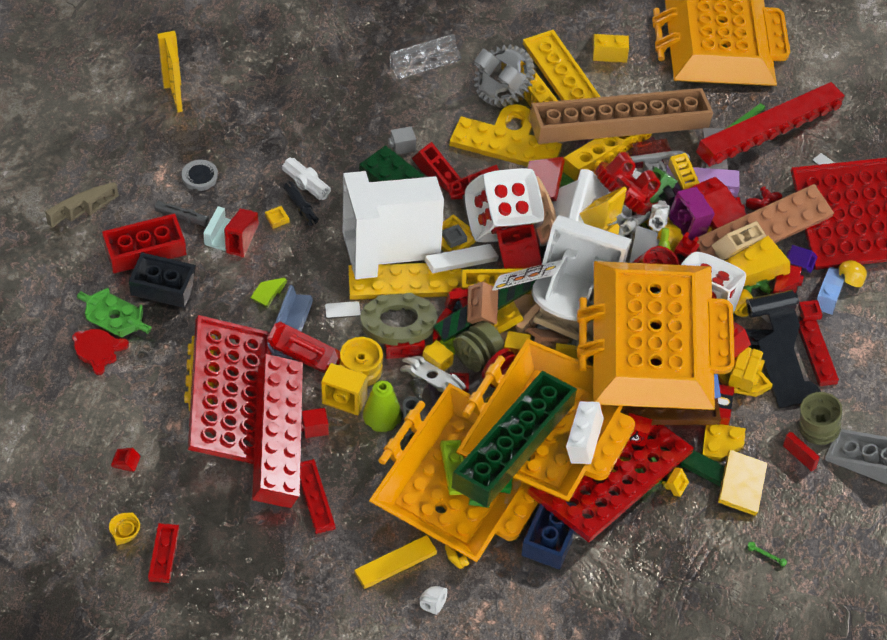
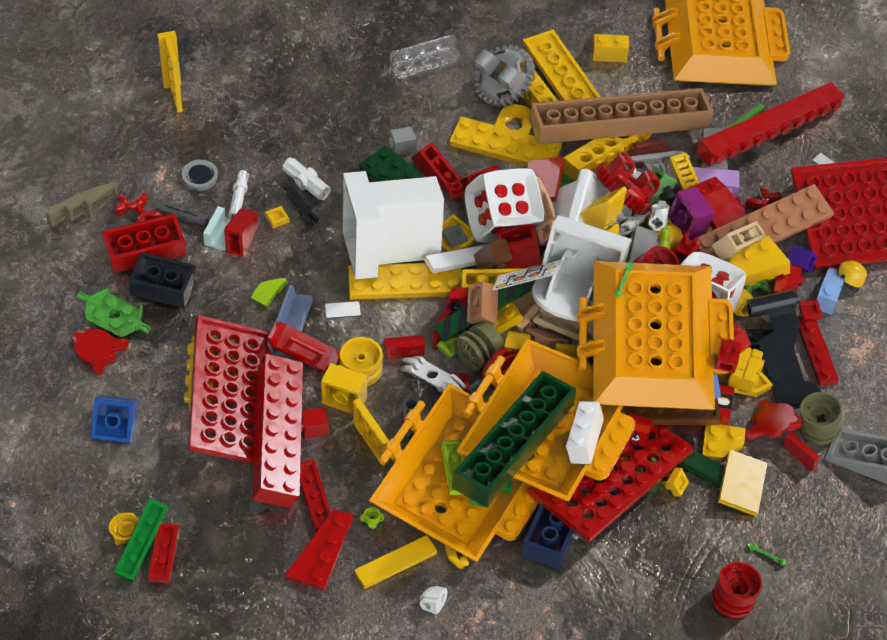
red slope [111,447,141,472] -> none
olive plate [360,293,437,345] -> none
lime cone [363,380,402,432] -> none
yellow brick [423,340,454,374] -> none
none -> blue slope [91,395,139,443]
none -> red piece [114,193,162,223]
none -> green plate [114,498,169,582]
none -> white pin [228,170,249,219]
none -> red wing [285,509,354,591]
none -> yellow tile [353,398,389,467]
none -> lime plate [360,507,385,529]
none -> reddish brown brick [473,239,513,269]
none -> bright green hinge [615,262,634,297]
none -> red wheel [712,562,763,618]
none -> red brick [715,339,742,374]
none -> red tile [745,399,803,440]

